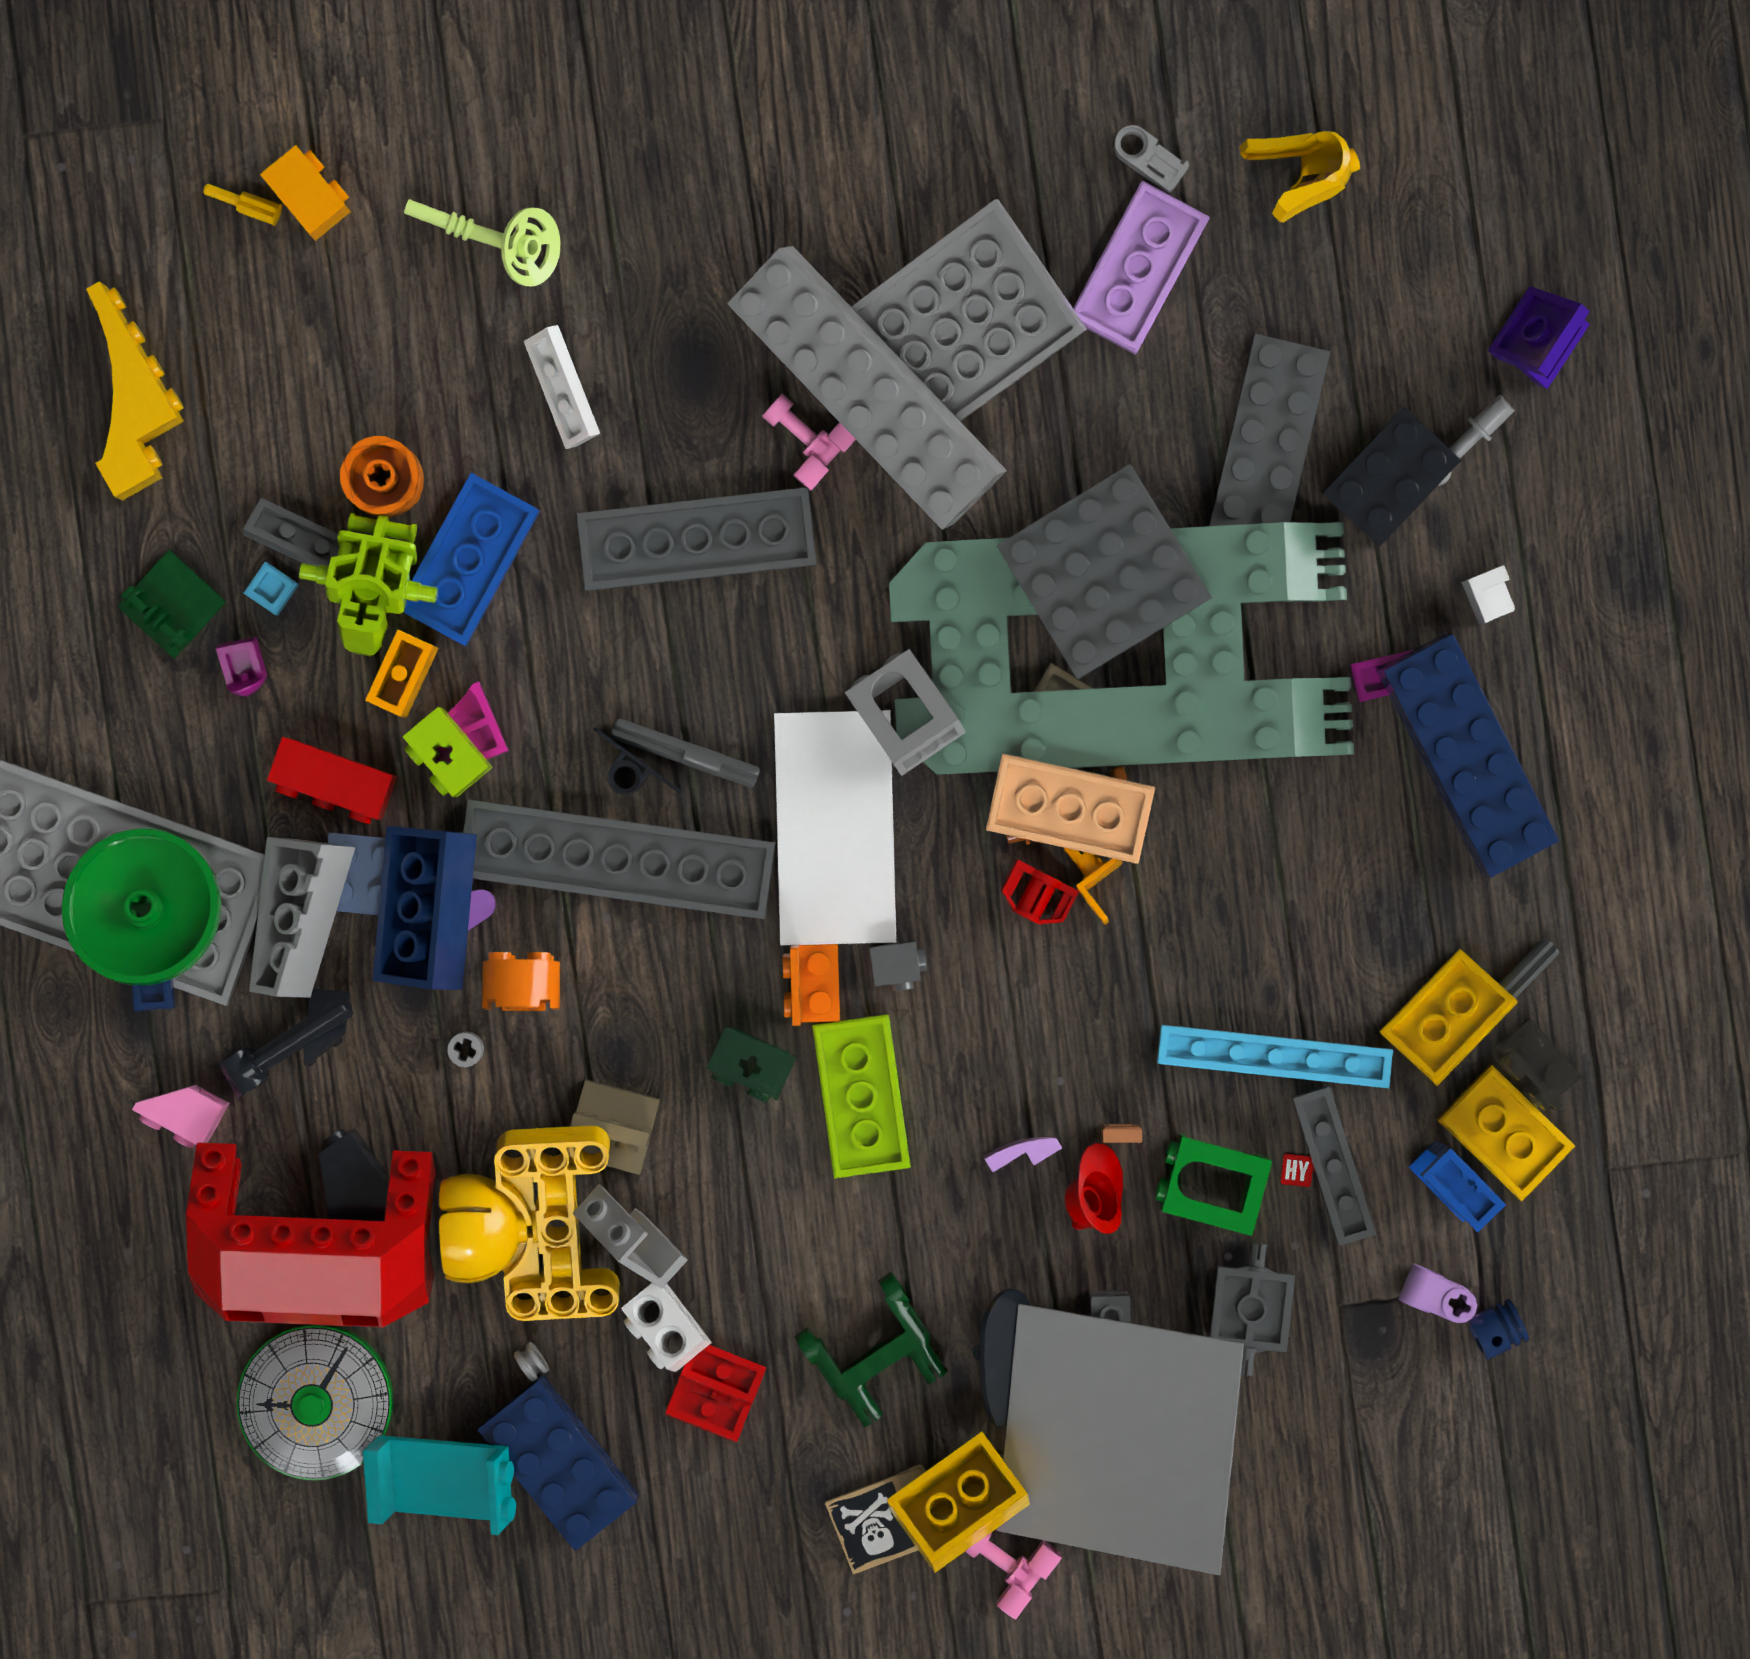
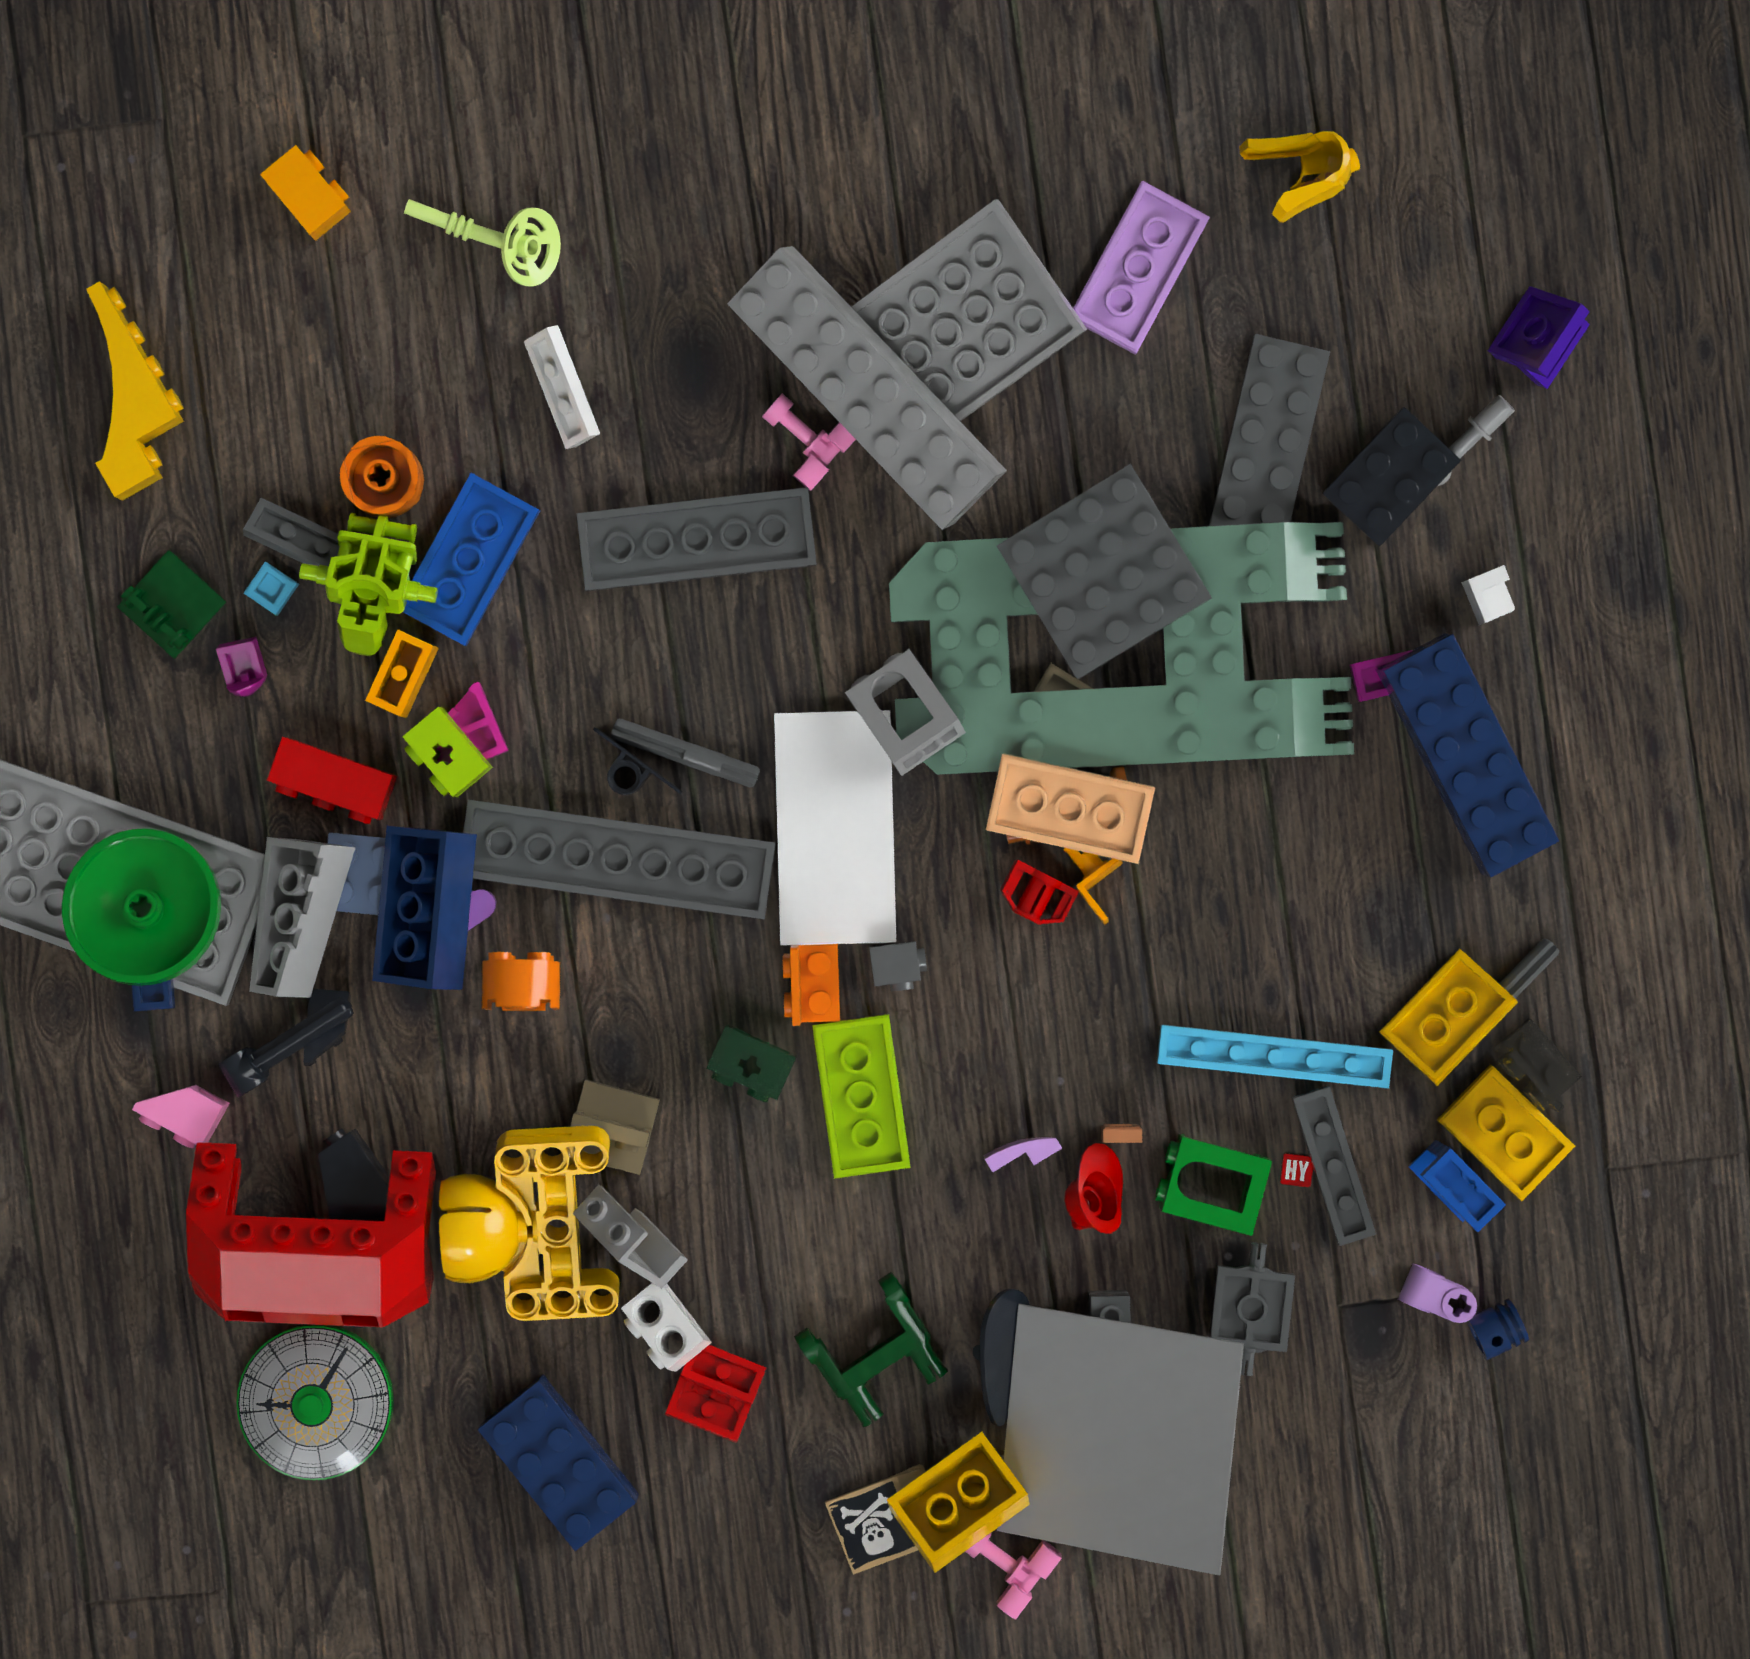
yellow axle [203,184,282,226] -> none
teal panel [363,1435,516,1535] -> none
light grey bush [447,1031,484,1067] -> none
light grey bush [514,1342,549,1382] -> none
light grey piece [1114,125,1189,193] -> none

